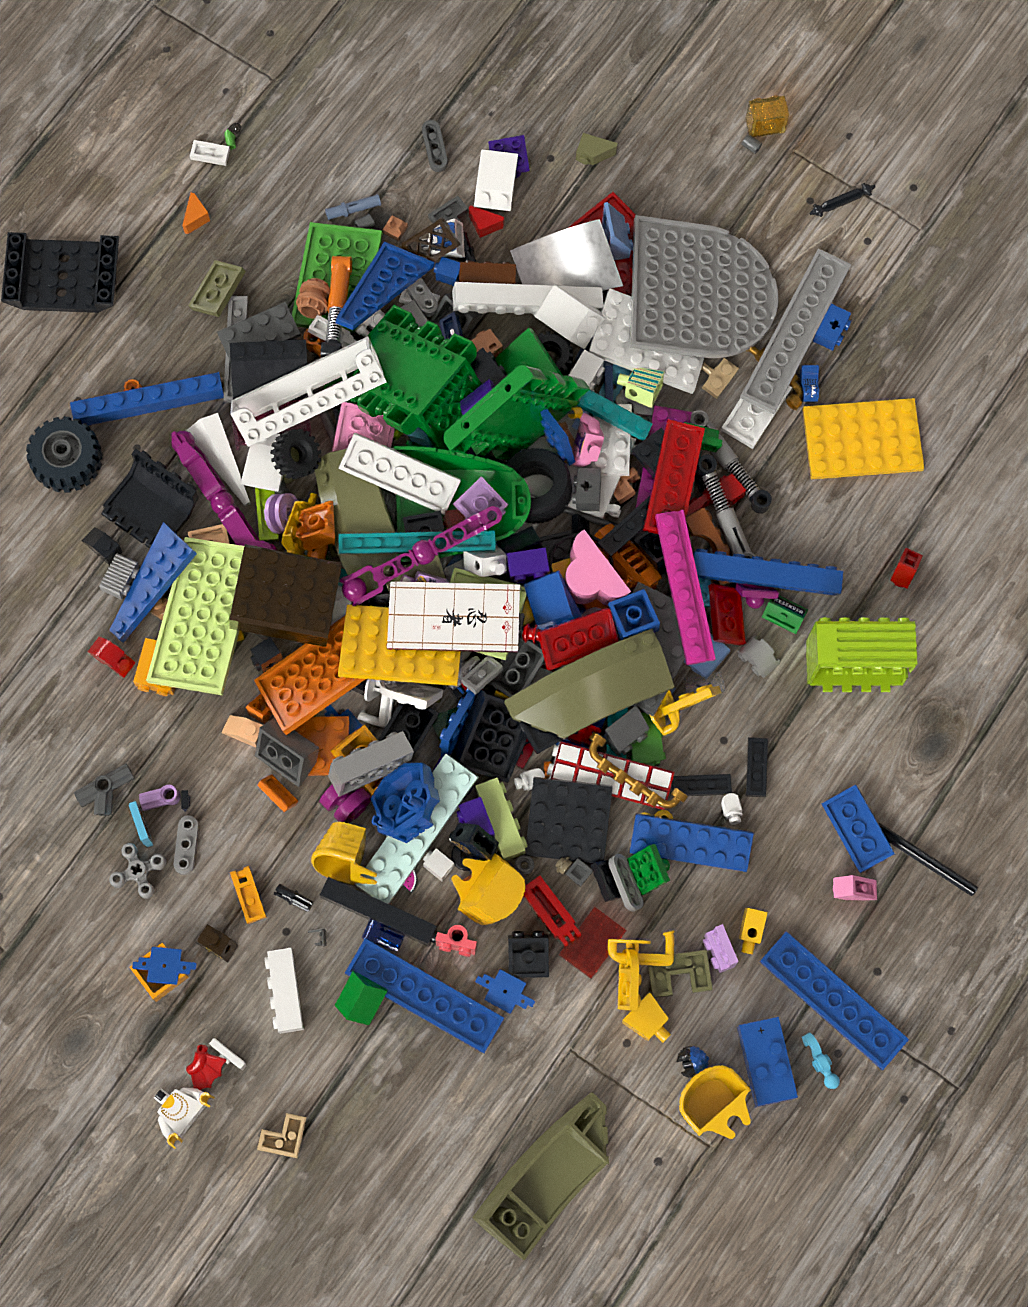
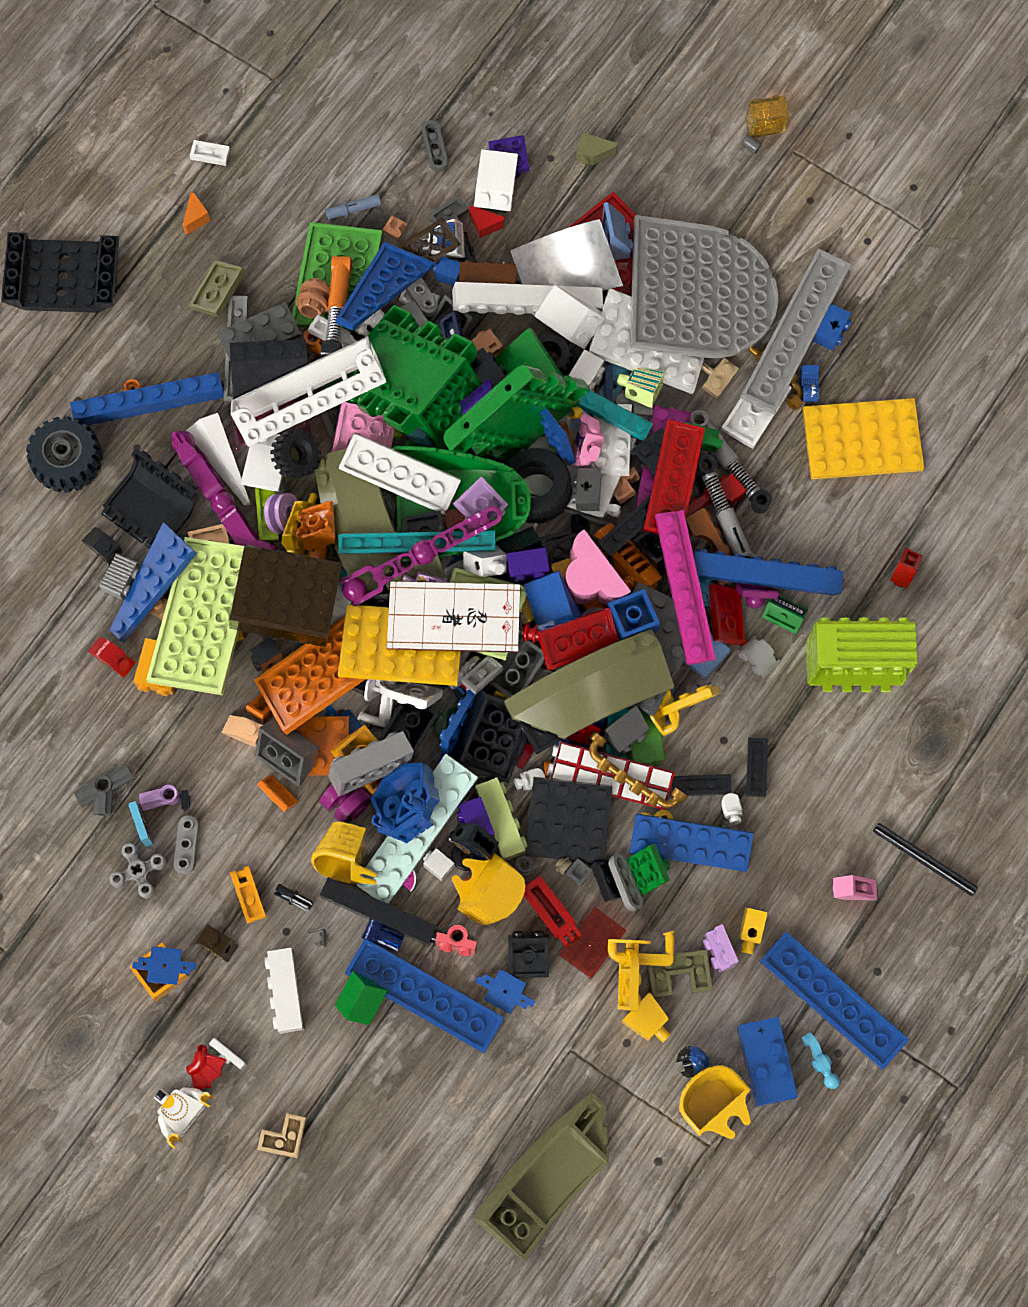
arm [224,122,242,150] -> none
dark grey hinge [354,214,375,229] -> none
black wheel [809,183,875,217] -> none
blue plate [822,785,895,873] -> none

